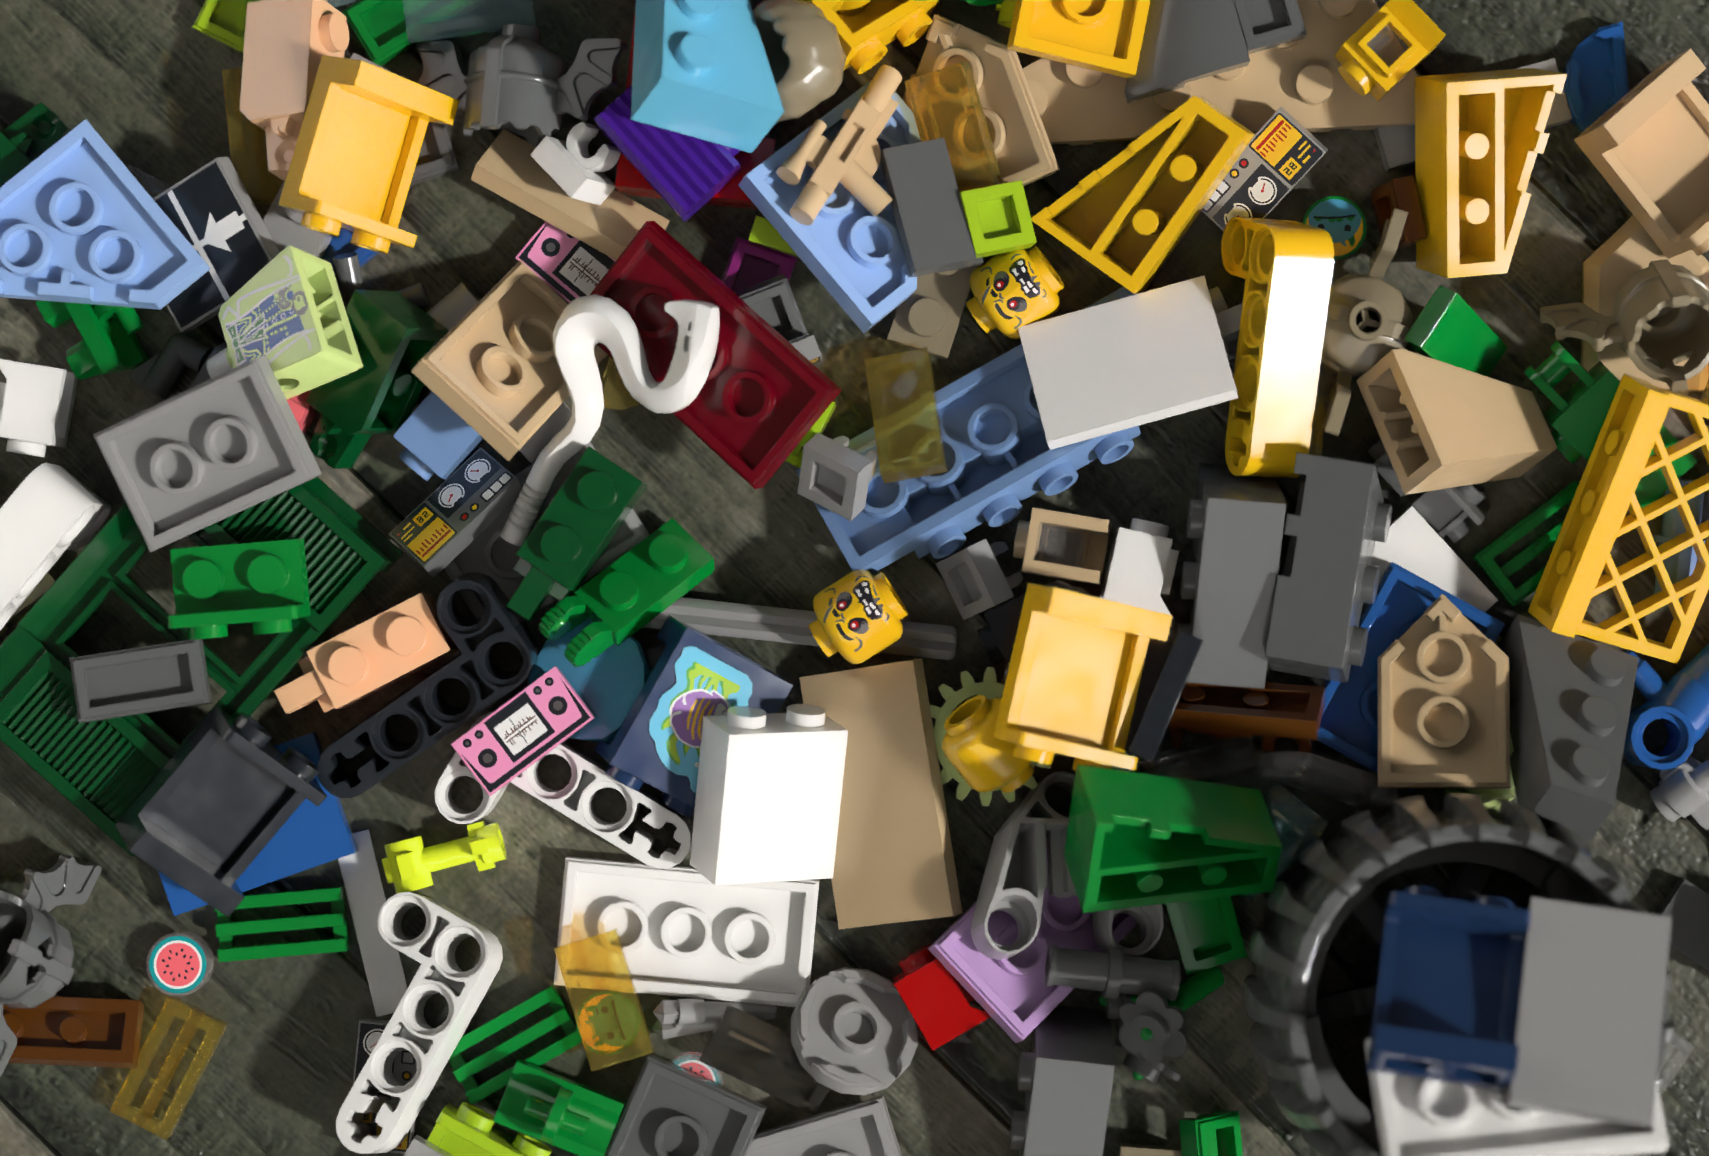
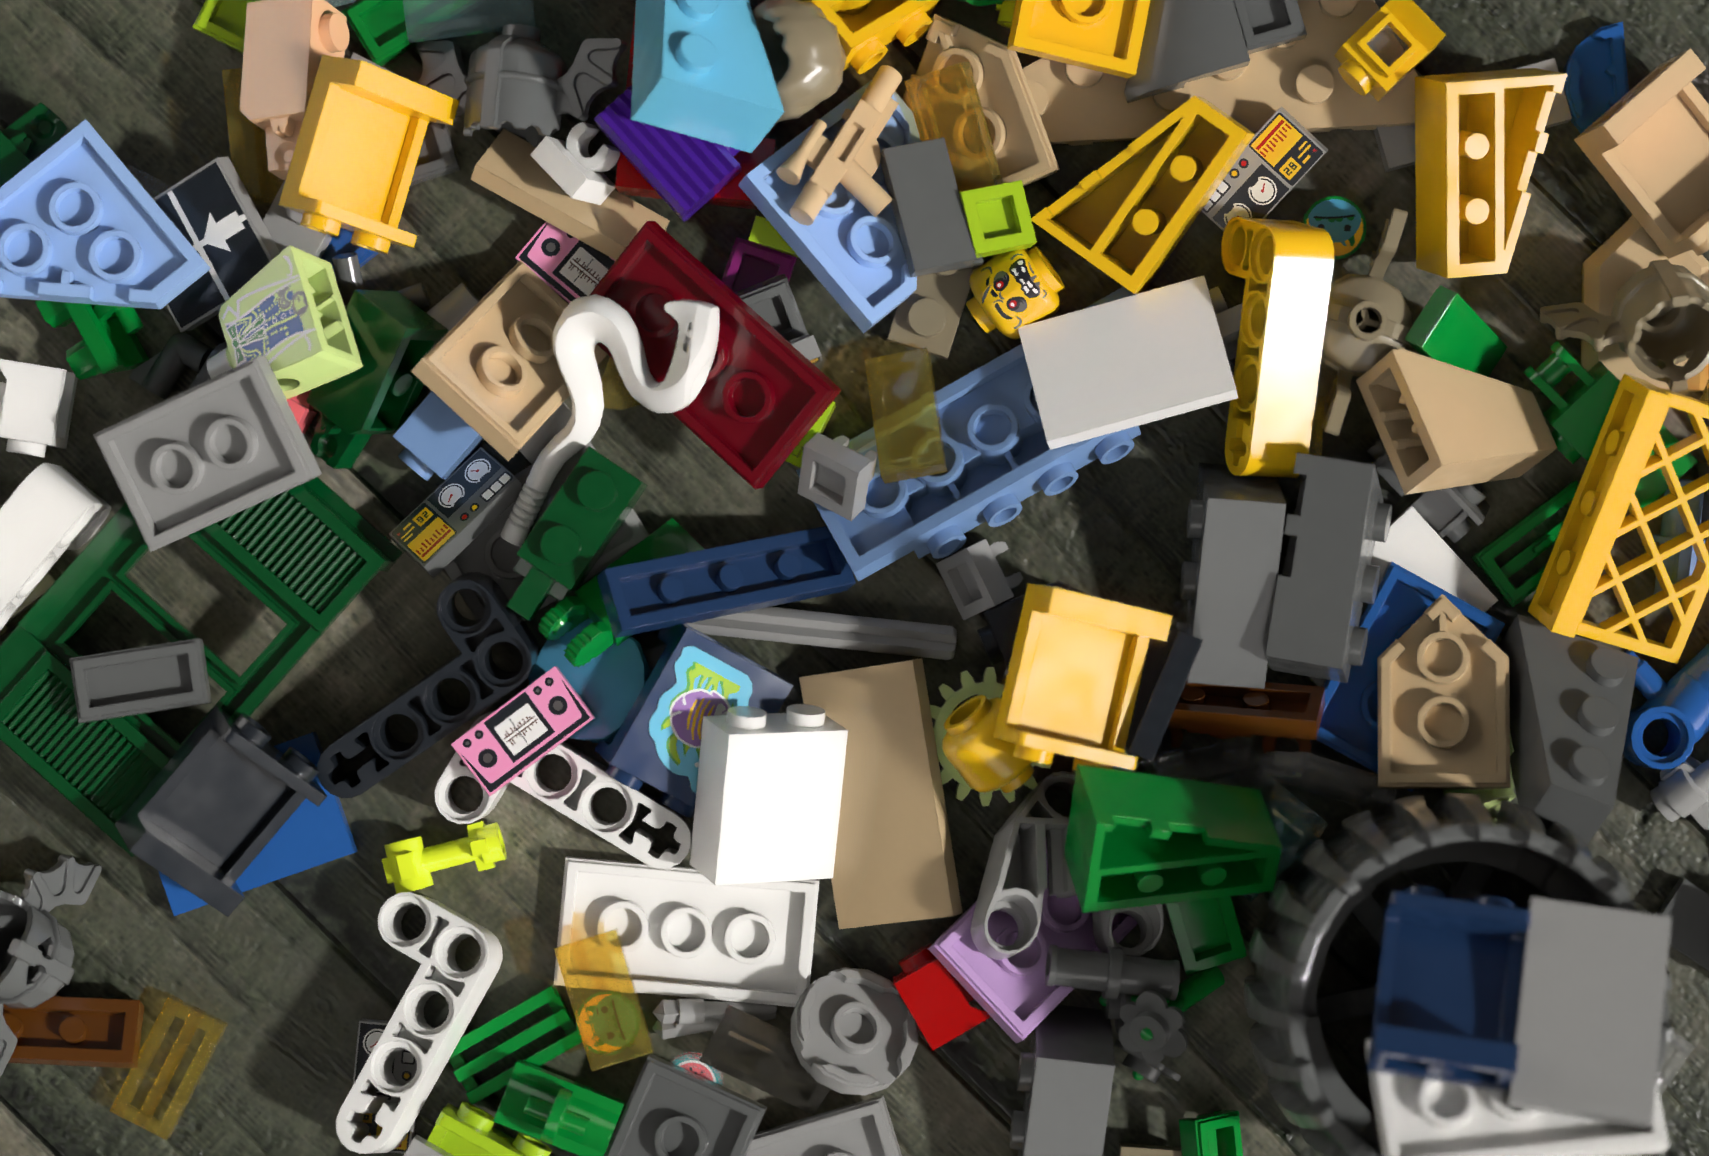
tile [146,931,214,997] -> none
green bracket [167,538,311,640] -> none
green tile [214,886,349,962] -> none
light nougat hinge [274,593,459,714] -> none
white sticker [338,830,408,1017] -> none
yellow head [808,569,908,664] -> none
tan window [1013,507,1112,586] -> none
white window [1099,518,1179,618] -> none
reddish brown tile [1371,175,1427,249] -> none
none -> dark blue plate [597,526,856,638]

